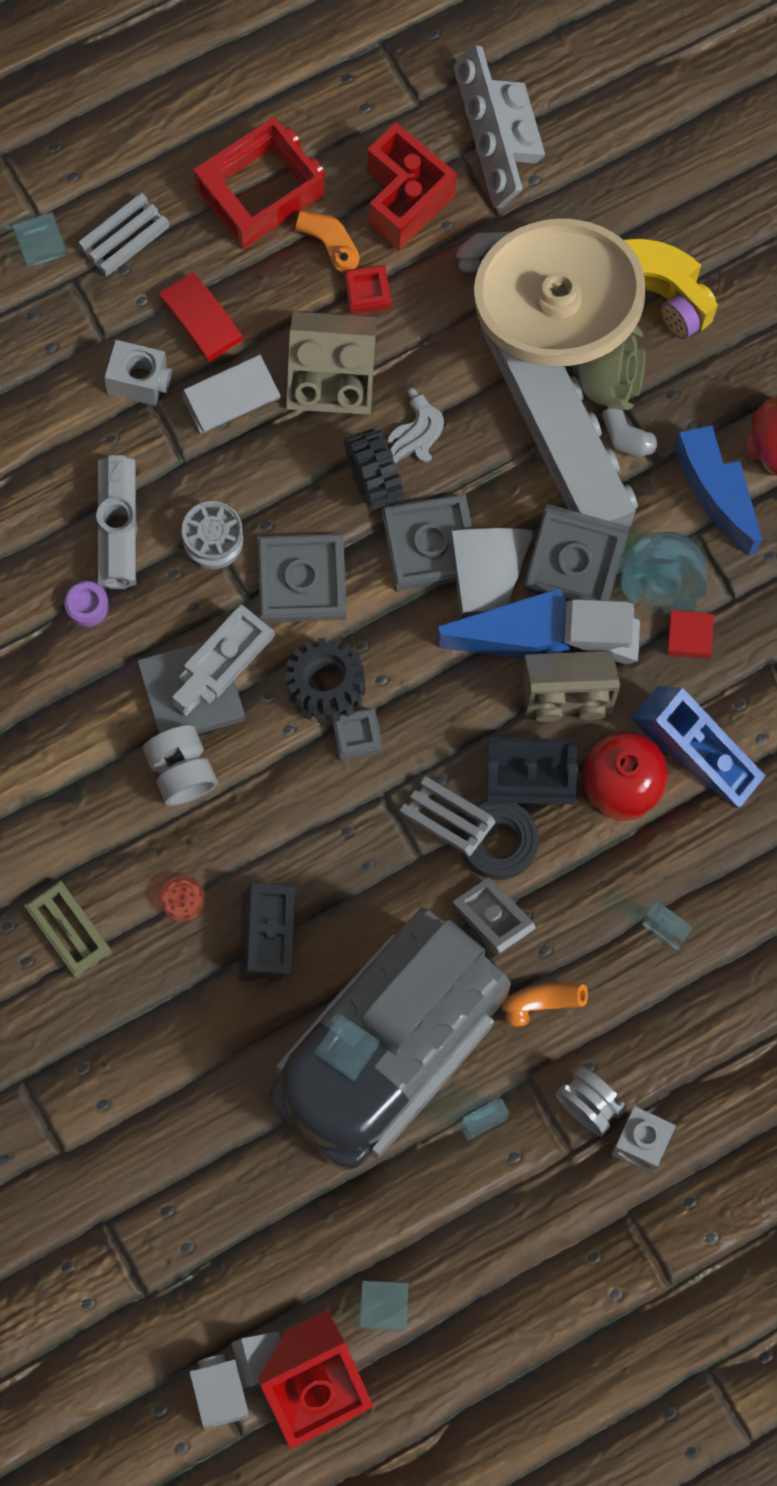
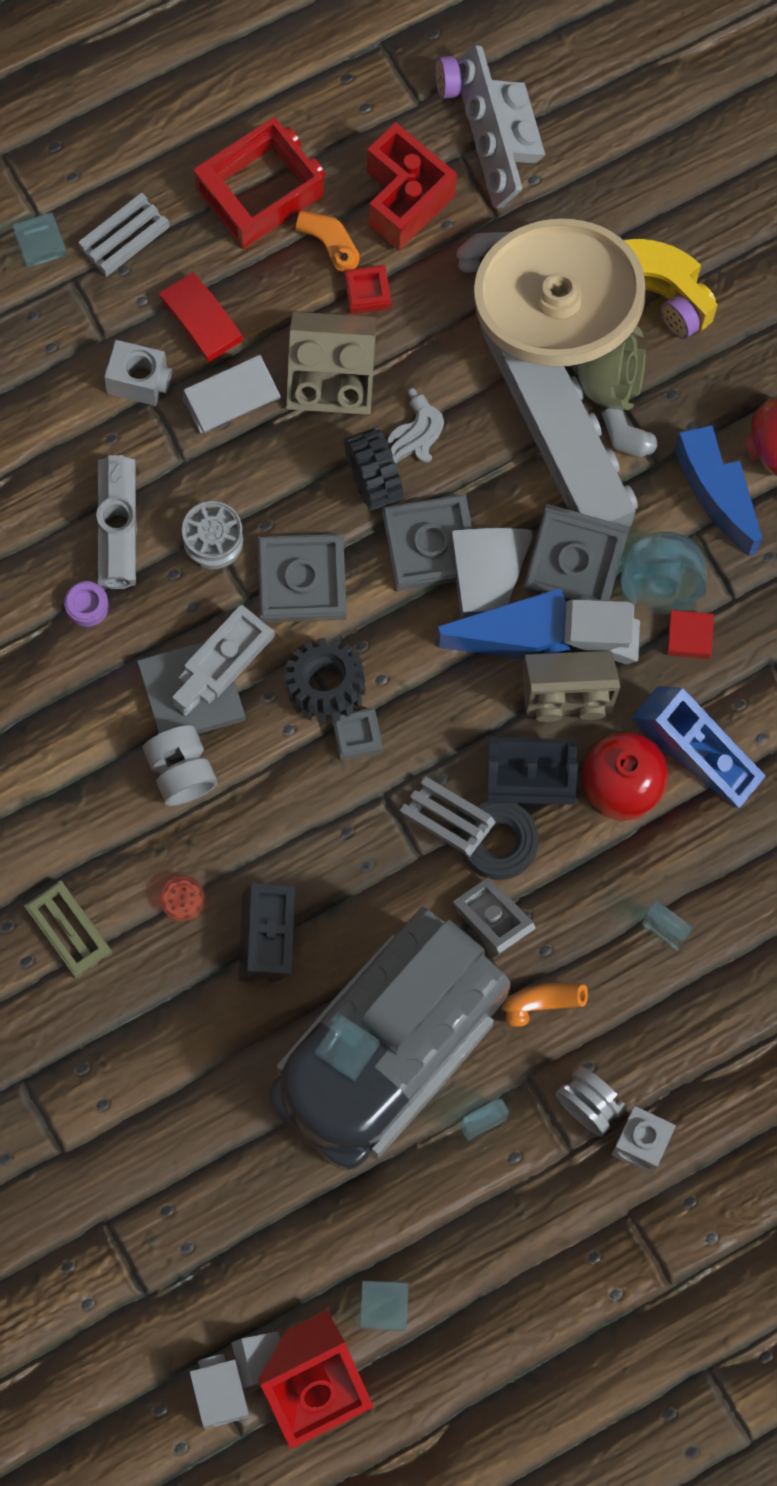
none -> medium lavender tile [435,56,461,99]

